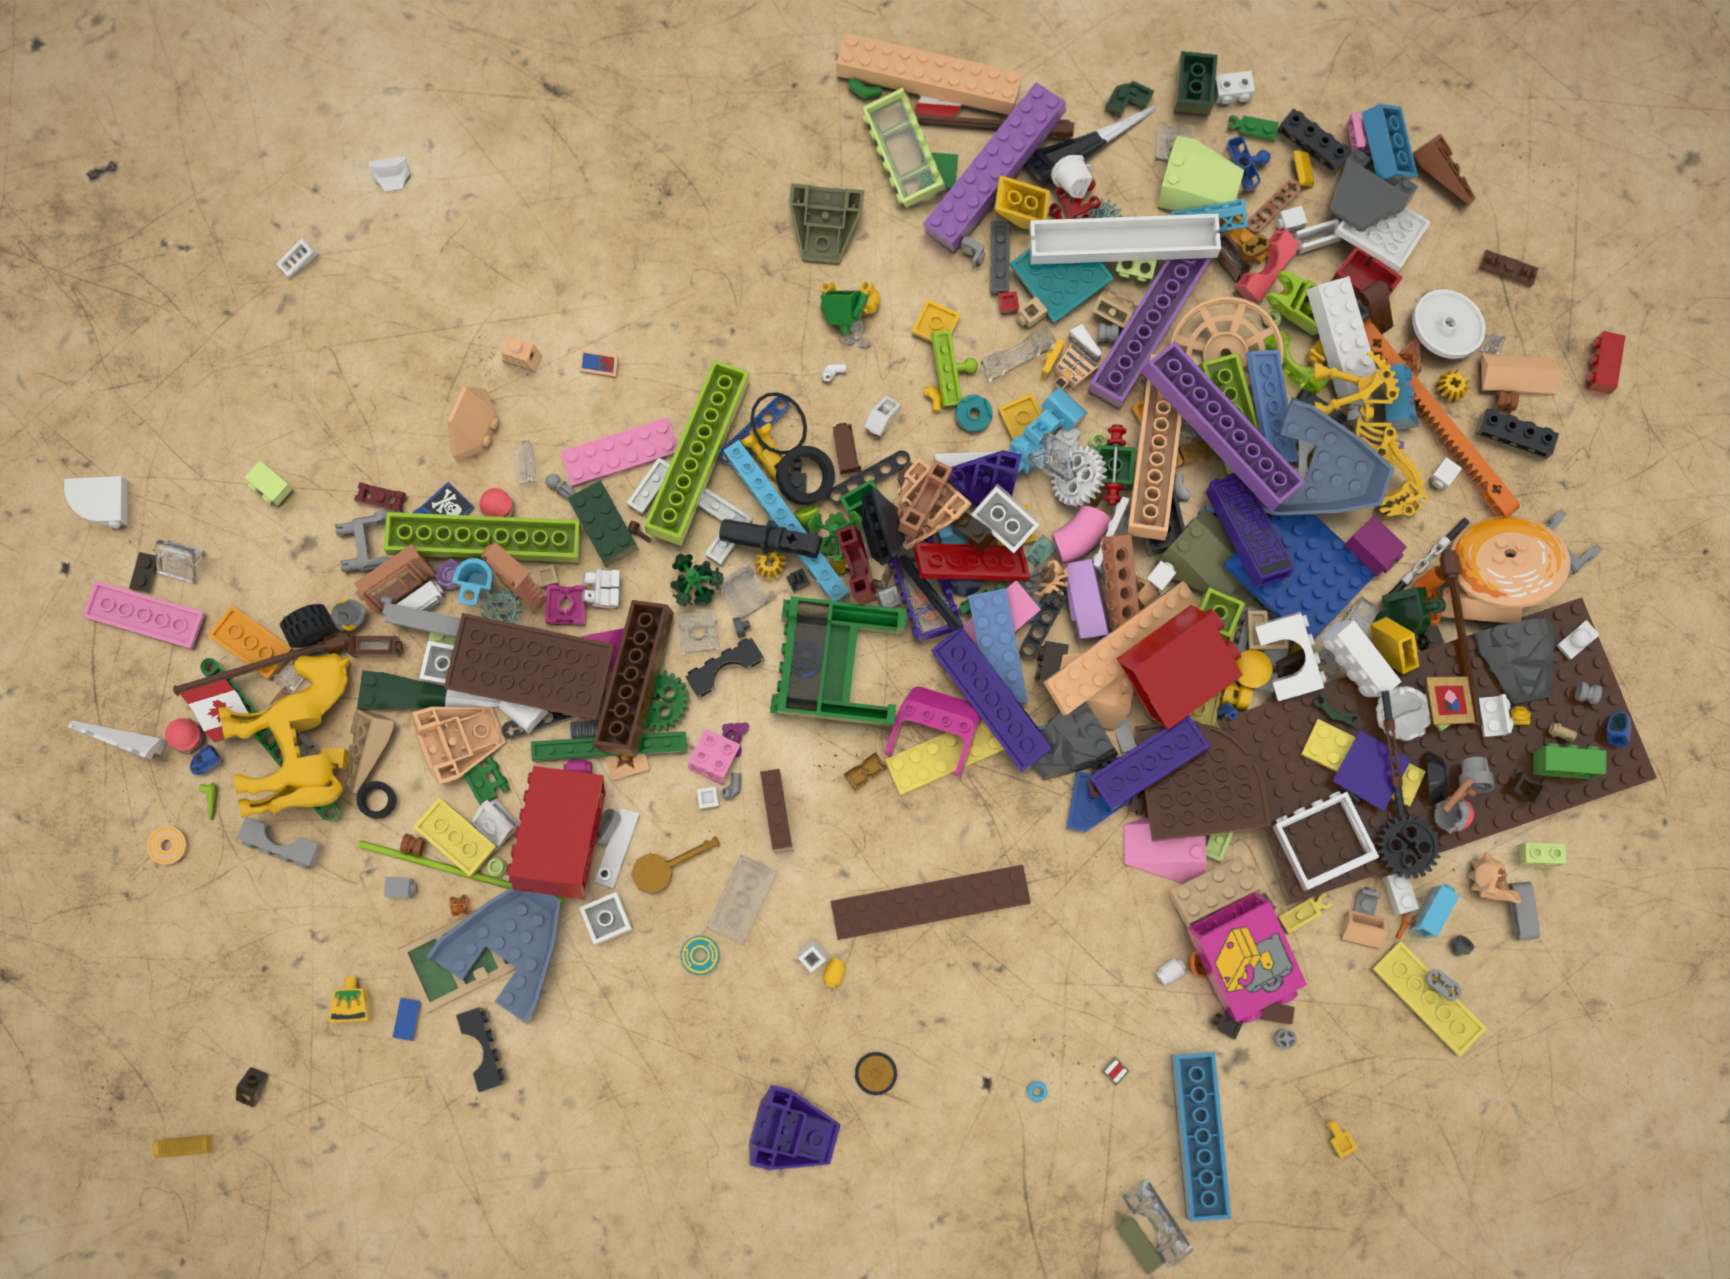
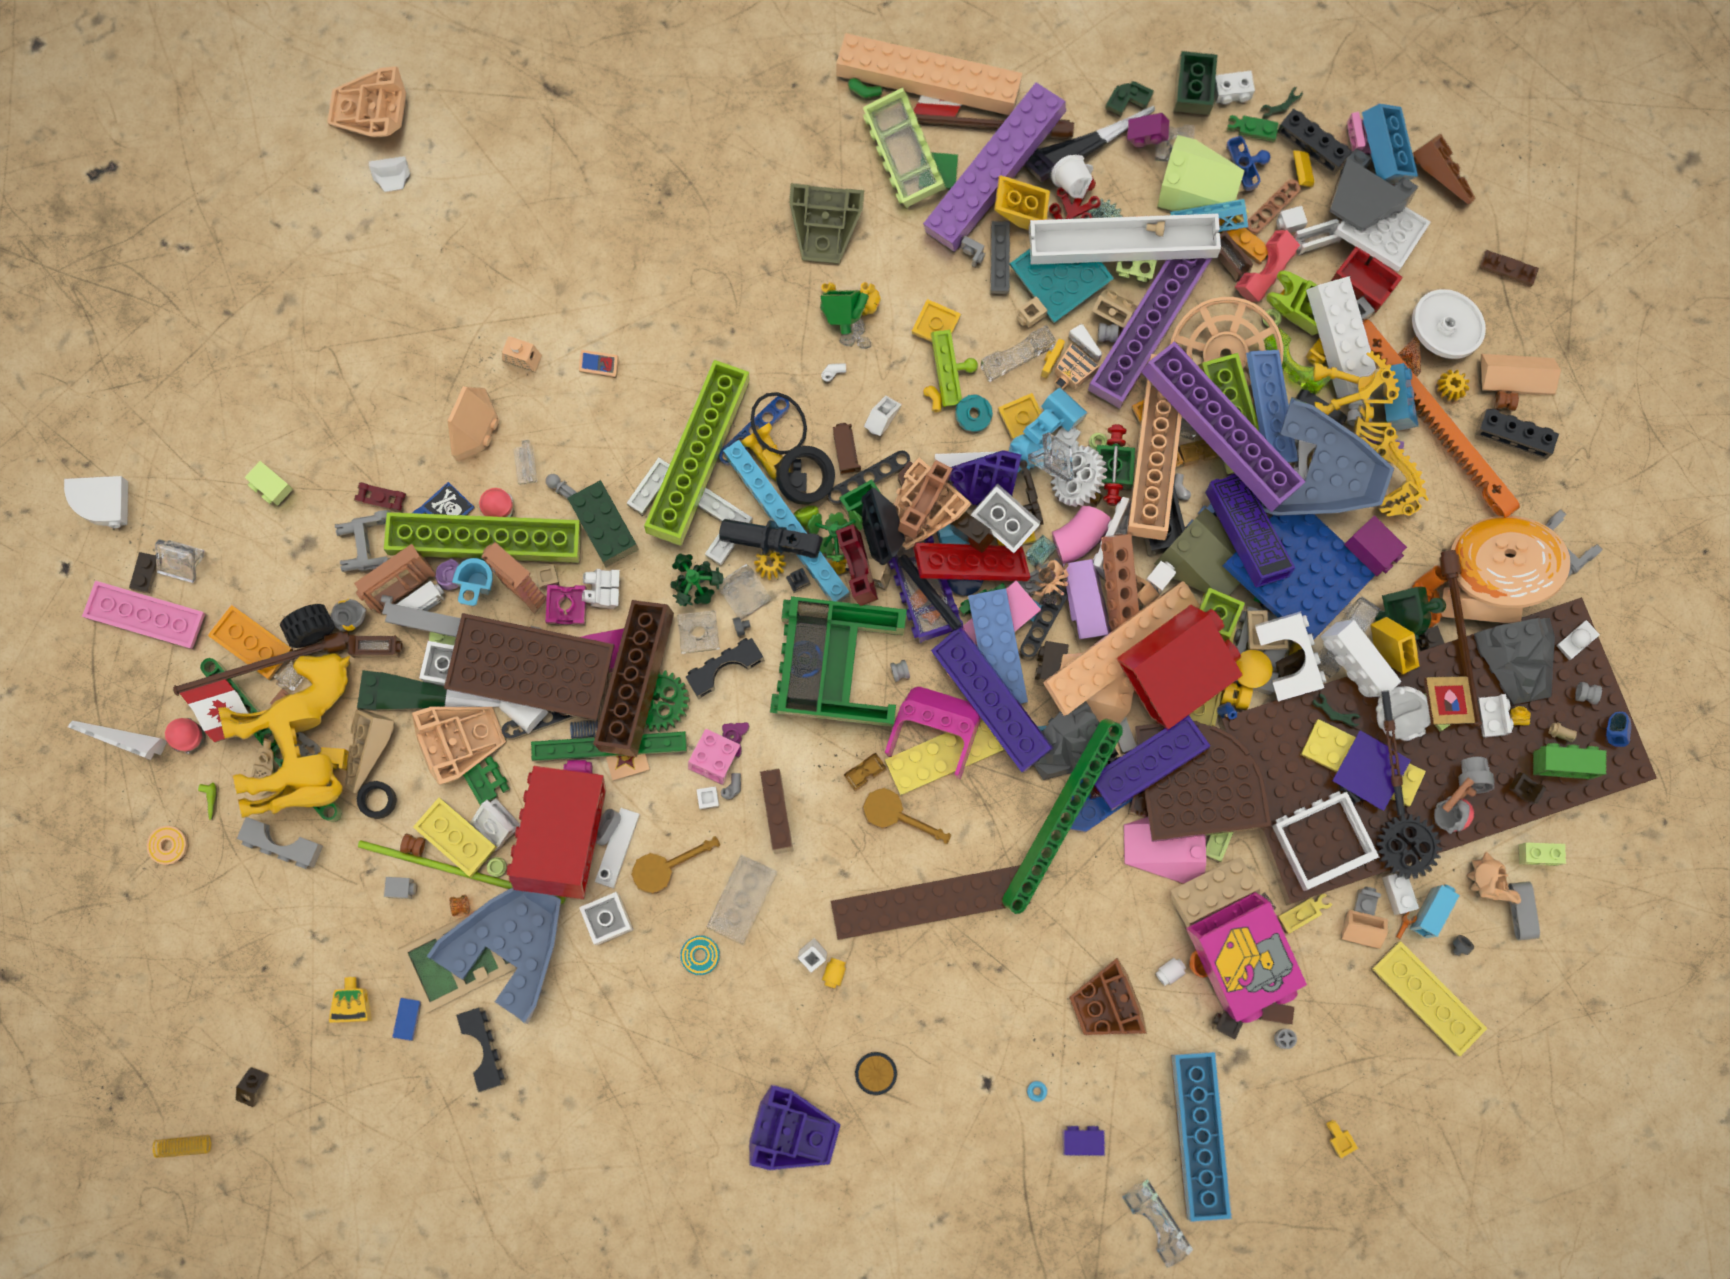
blue rock [190,745,223,775] -> none
white slope [276,238,319,278] -> none
clear light blue gear [480,588,523,624] -> none
bright pink plate [561,417,678,488] -> none
reddish brown hand [628,520,651,542] -> none
white plate [876,585,901,608] -> none
red plate [998,291,1019,313] -> none
tile [1101,1057,1130,1086] -> none
olive piece [1115,1211,1164,1275] -> none
pearl gold beam [1238,235,1270,261] -> none
reddish brown door [1358,280,1394,334] -> none
white piece [1381,518,1469,603] -> none
light grey beam [1425,970,1462,1000] -> none
black piece [1427,751,1447,806] -> none
white brick [1429,457,1462,490] -> none
clear piece [1479,332,1506,355] -> none
red brick [1587,331,1626,394] -> none
none -> tan piece [251,738,274,795]
none -> light nougat wedge [328,66,406,137]
none -> pearl gold piece [862,788,951,844]
none -> light grey wheel [890,660,910,682]
none -> green beam [1002,719,1123,914]
none -> dark brown piece [1019,460,1044,526]
none -> dark purple brick [1062,1126,1105,1156]
none -> dark orange wedge [1070,957,1147,1035]
none -> magenta brick [1127,113,1170,147]
none -> tan piece [1146,221,1165,237]
none -> dark green piece [1260,87,1303,119]

